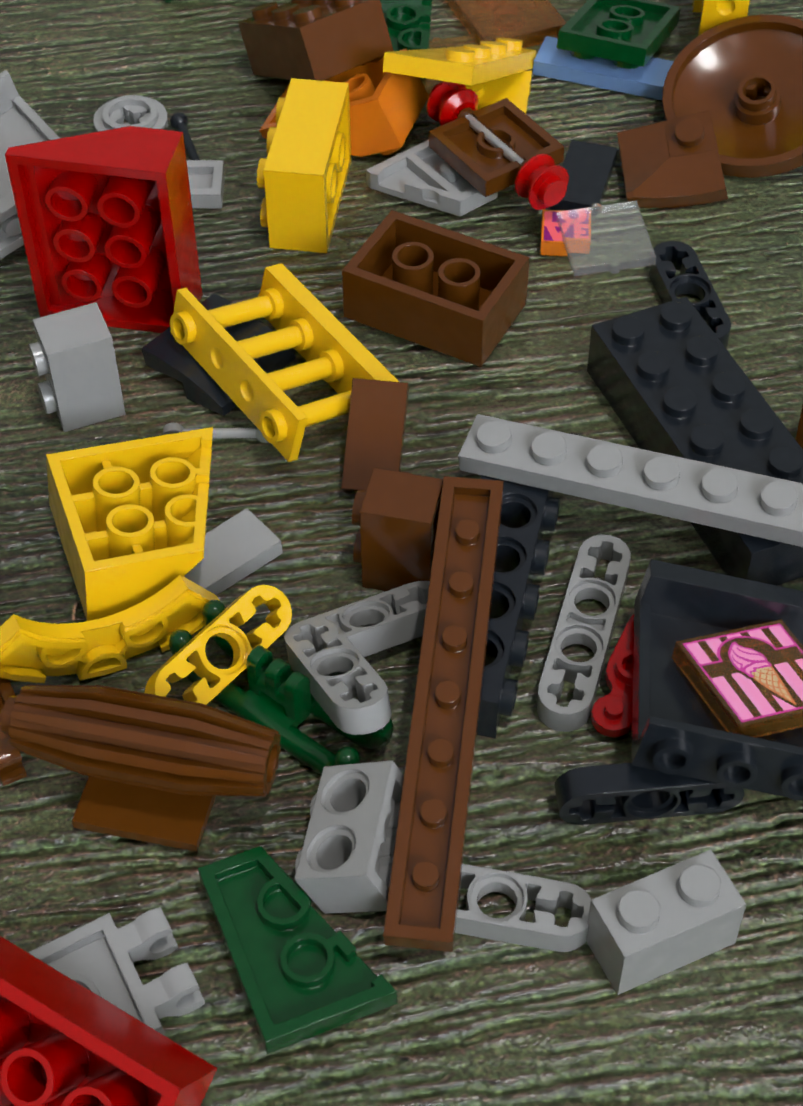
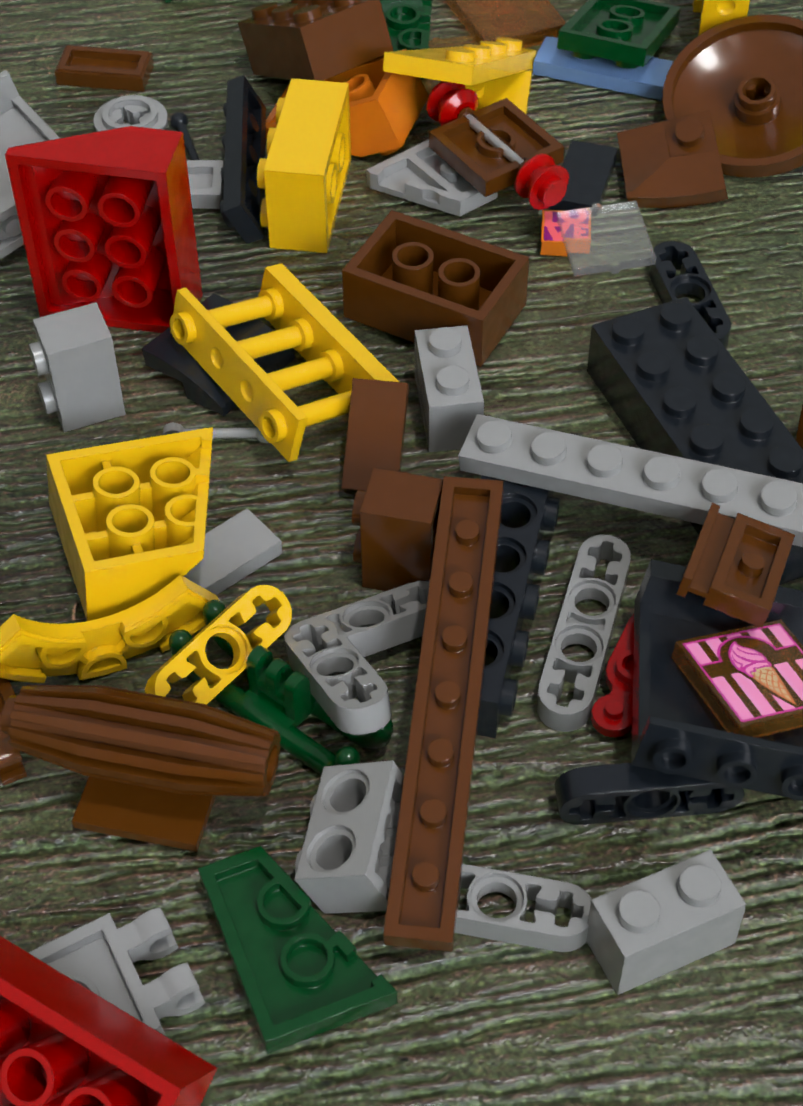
none -> reddish brown tile [55,45,154,92]
none -> black plate [220,75,266,244]
none -> light grey brick [415,325,484,452]
none -> reddish brown plate [676,503,795,628]

